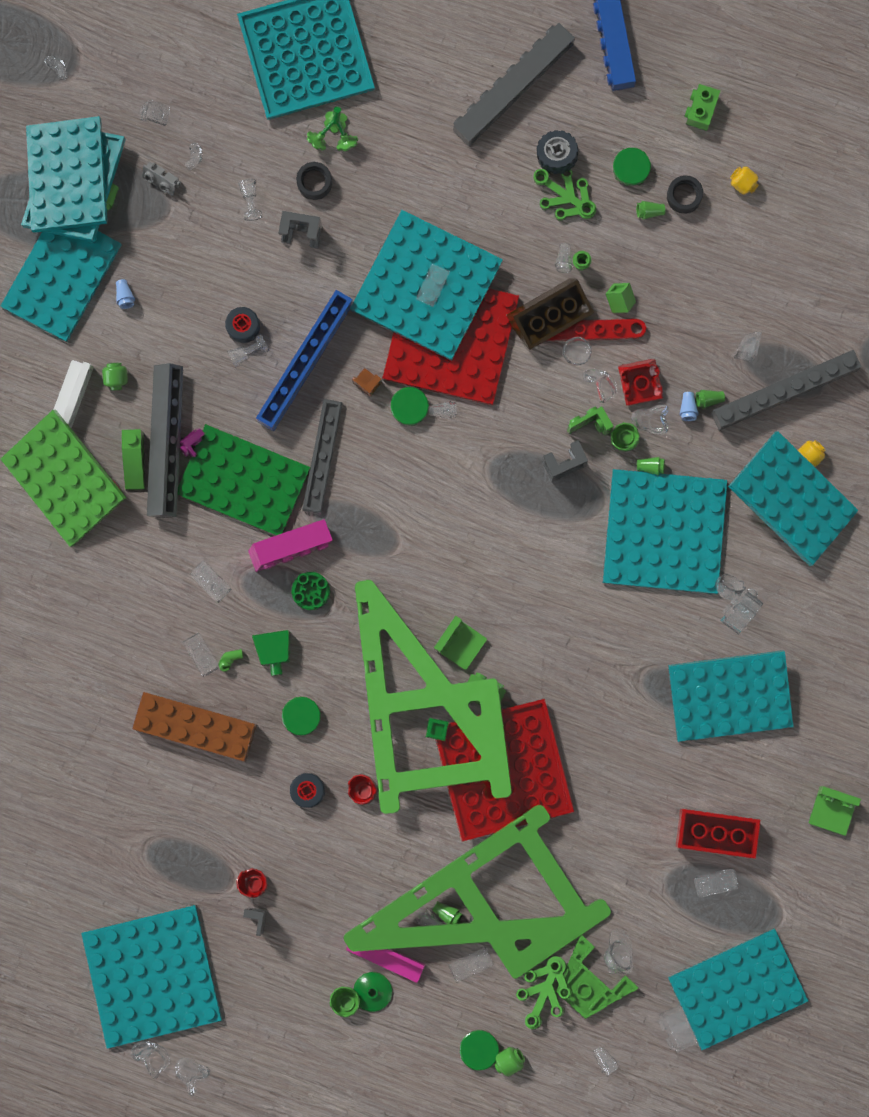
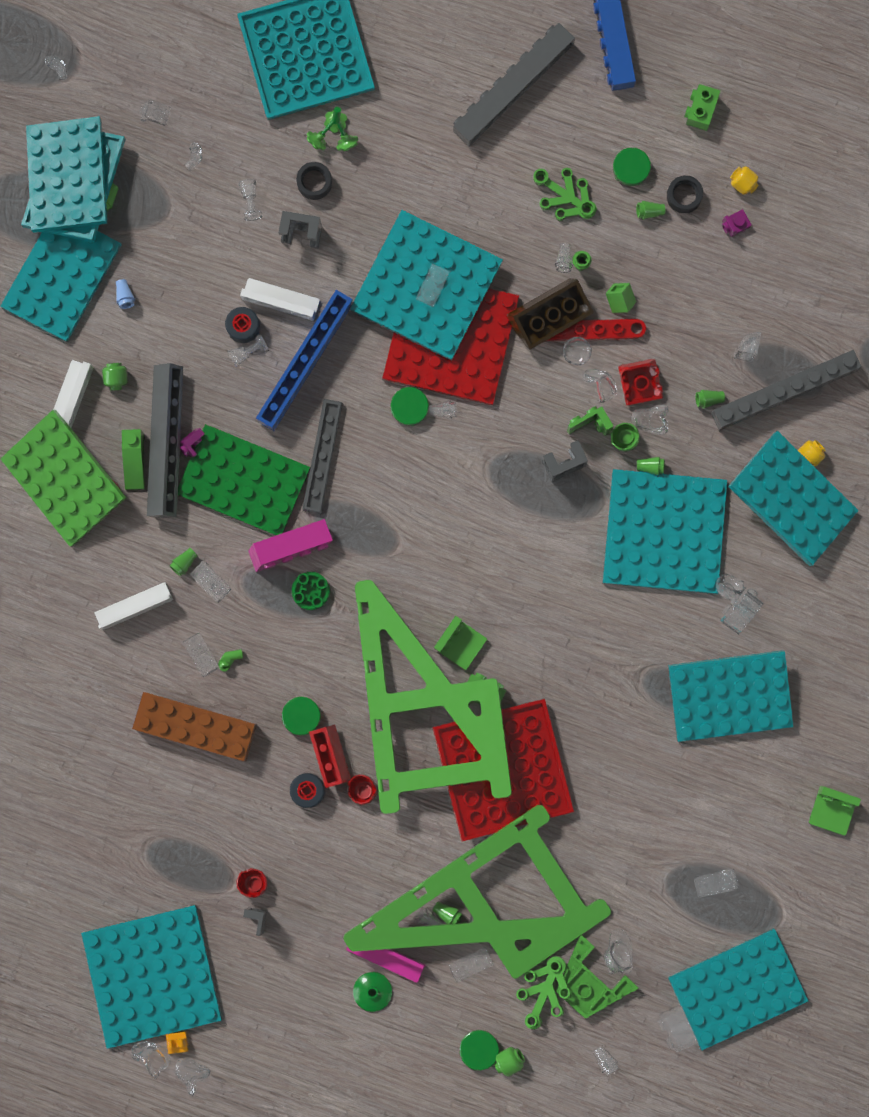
light grey hinge [142,162,181,196] -> none
green torso [252,630,290,676] -> none
bright green hair [330,986,360,1017] -> none
dark orange panel [352,368,382,397] -> none
green tile [425,718,449,741] -> none
black wheel [536,130,578,174] -> none
red brick [675,809,760,859] -> none
light blue cone [679,392,699,421] -> none
none -> white panel [94,582,173,630]
none -> light orange tile [166,1031,189,1054]
none -> bright green cone [169,548,198,576]
none -> white panel [240,278,320,321]
none -> red brick [309,724,351,788]
none -> magenta bracket [722,209,752,237]

